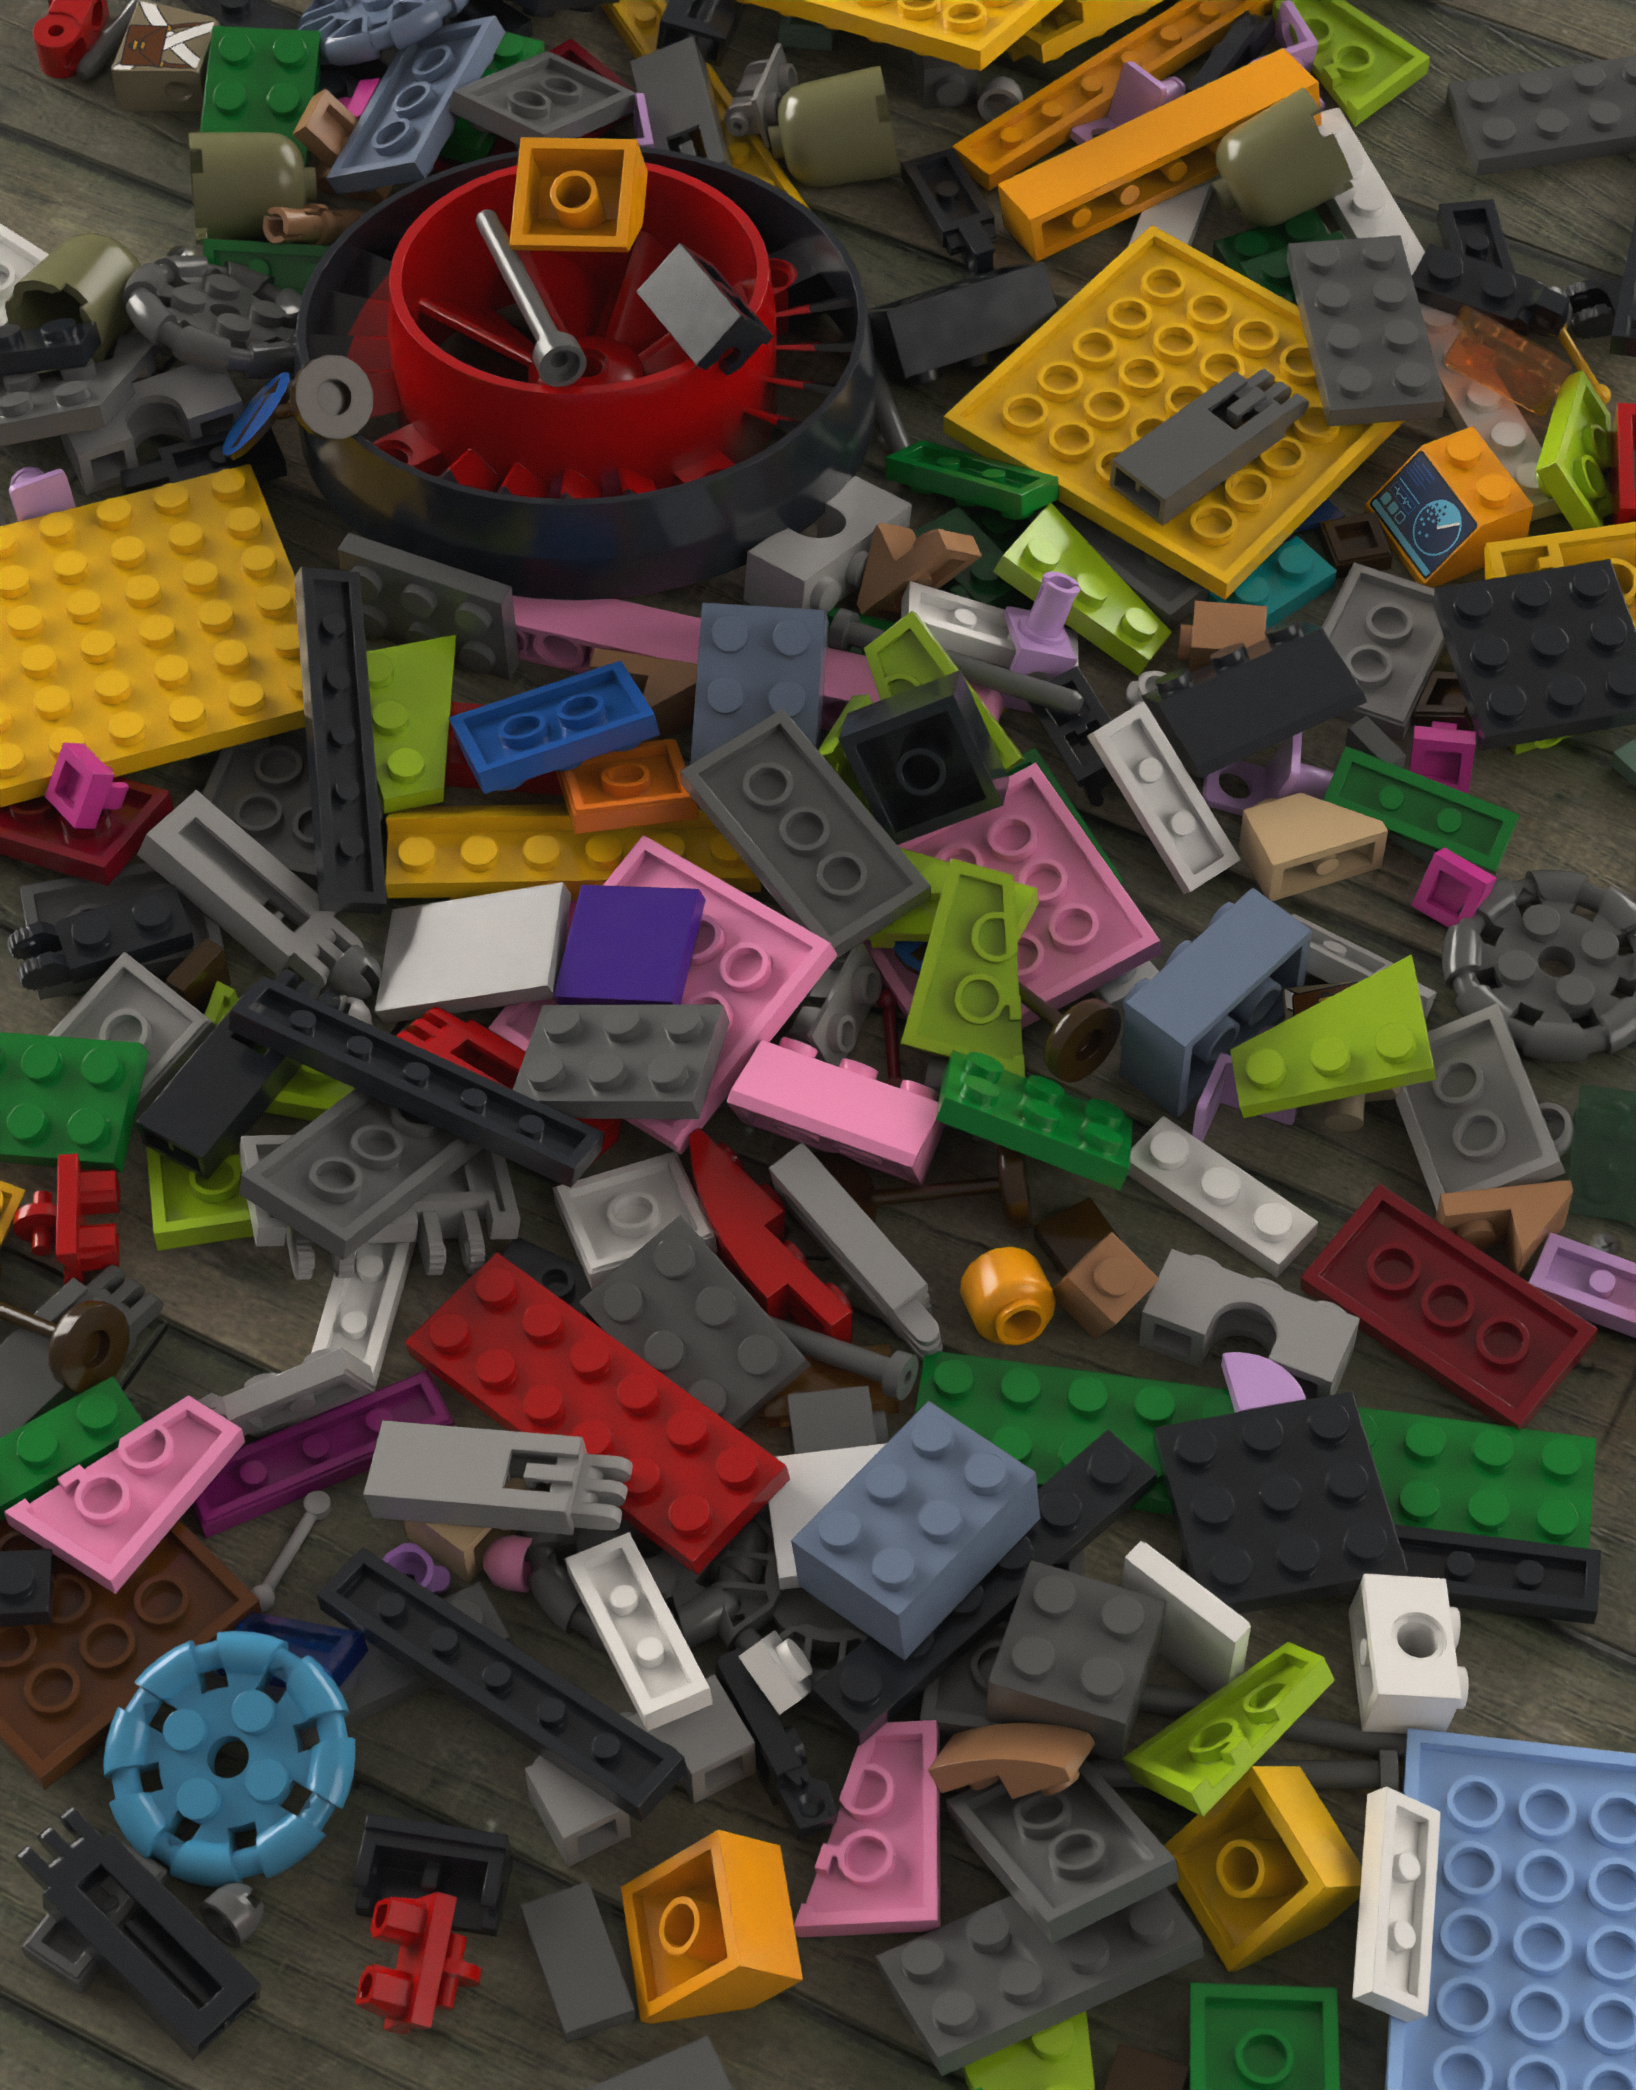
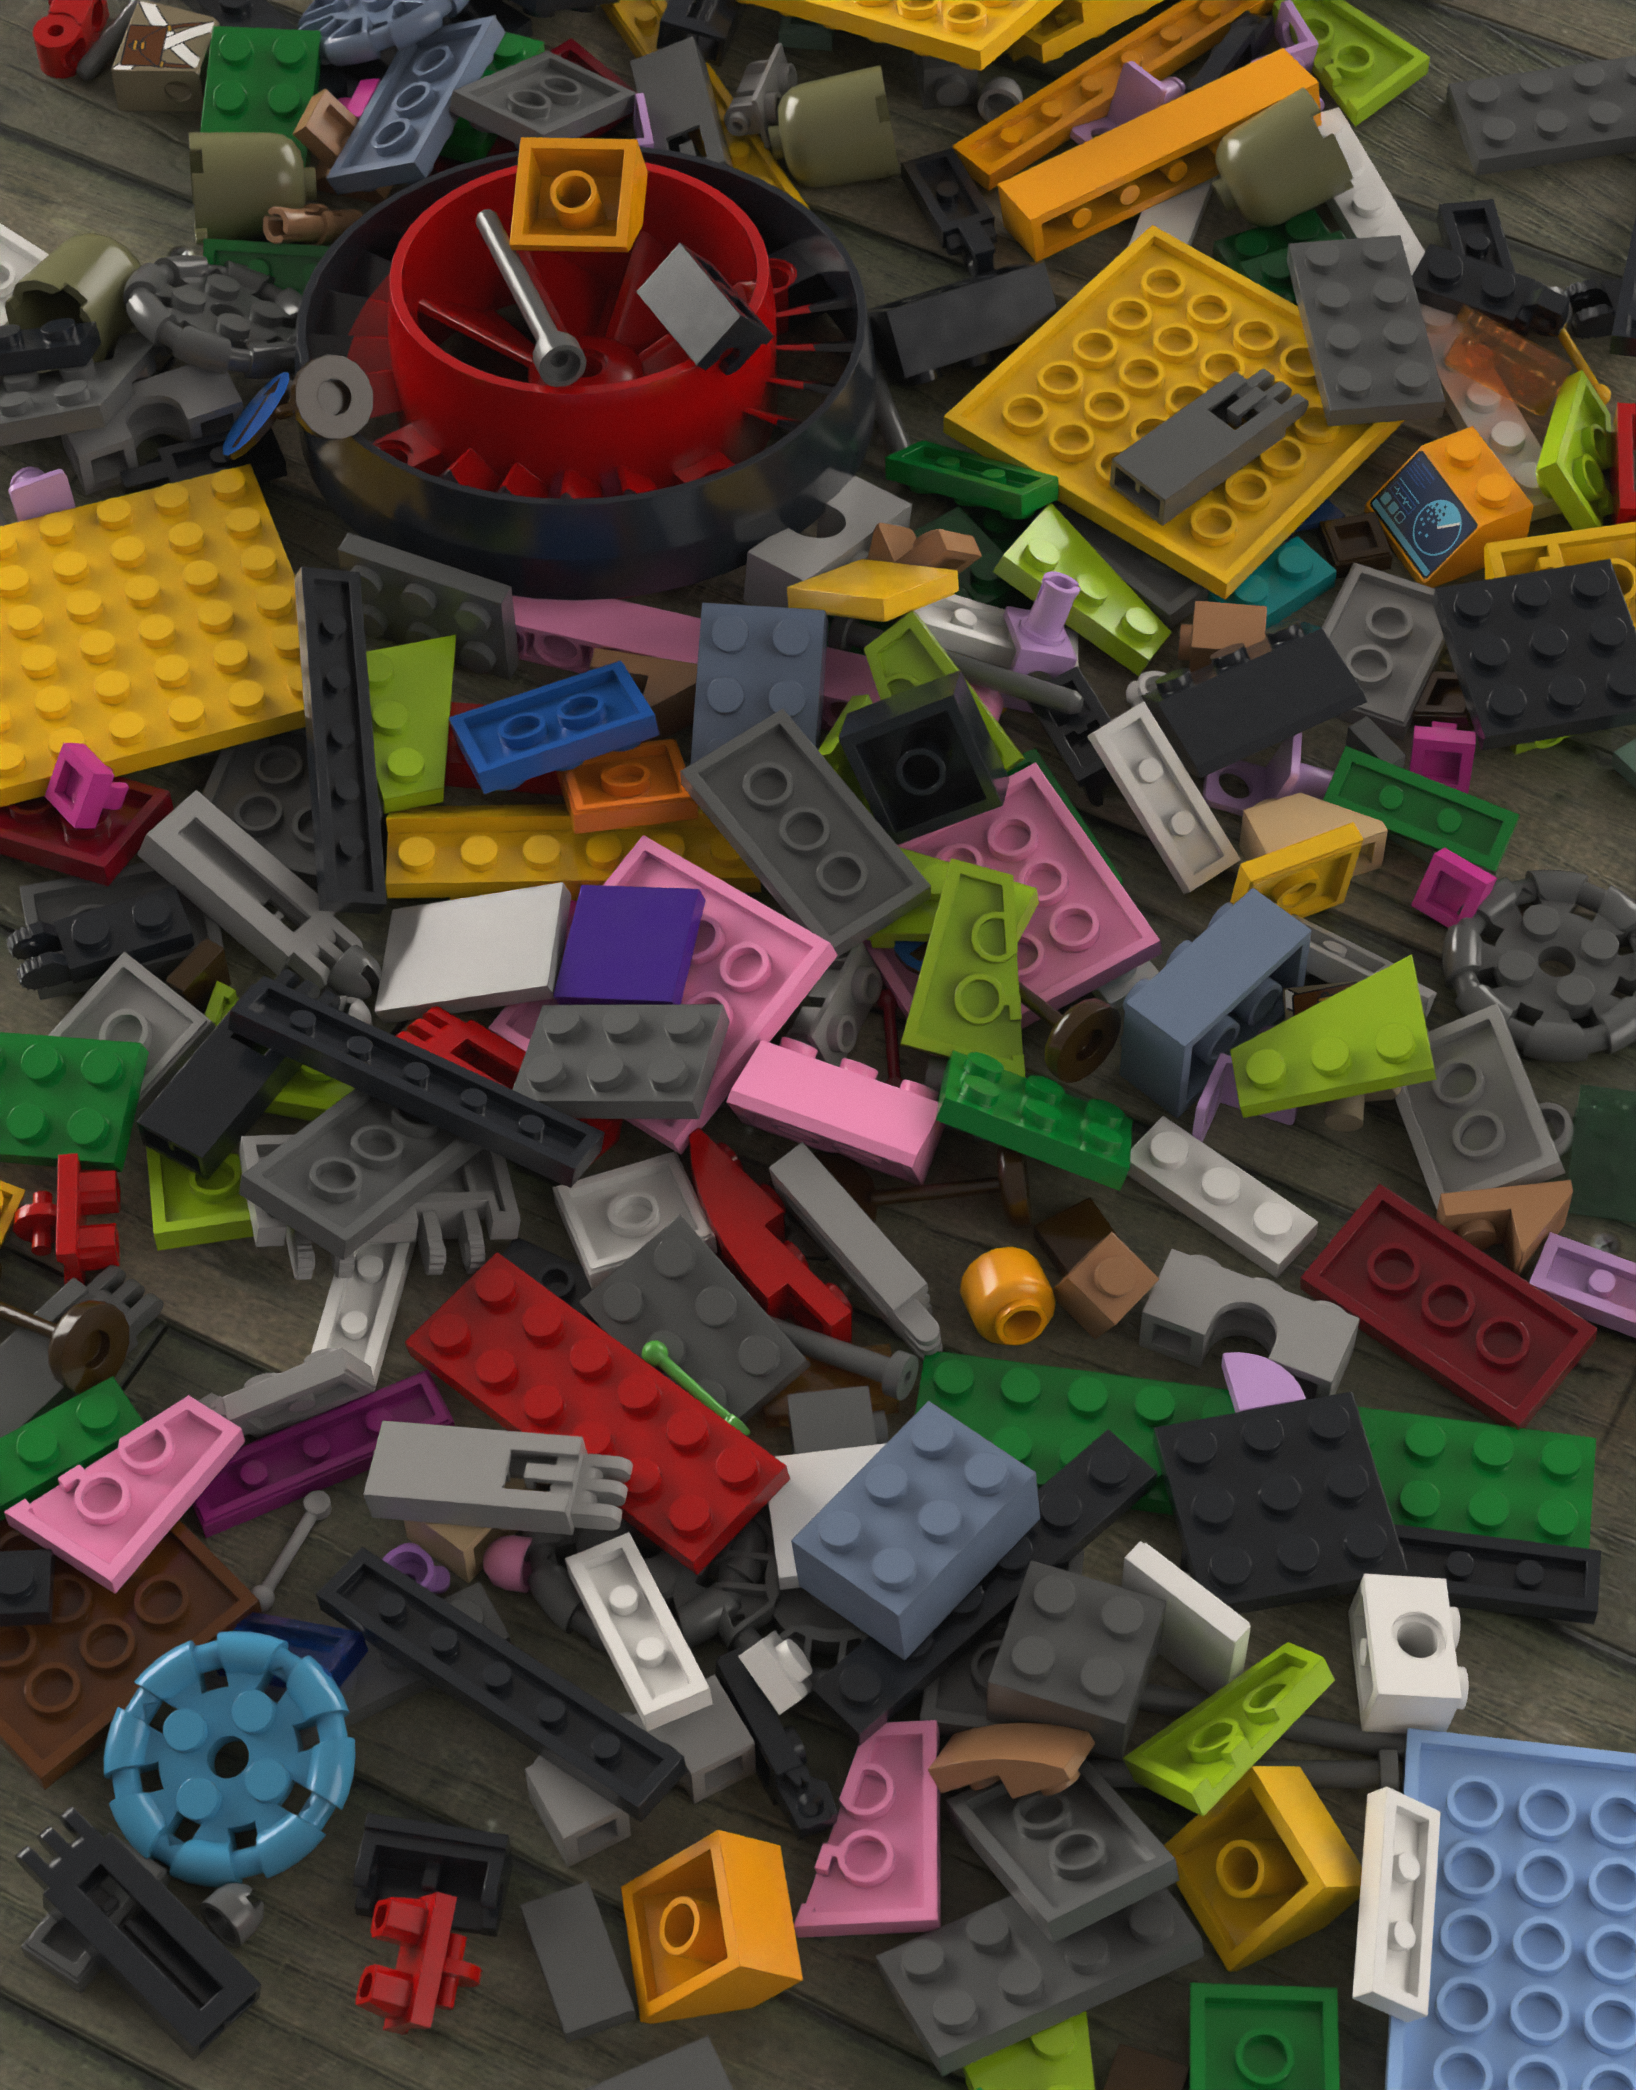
none -> bright green hinge [641,1340,751,1436]
none -> yellow tile [787,559,959,622]
none -> yellow plate [1230,822,1364,918]

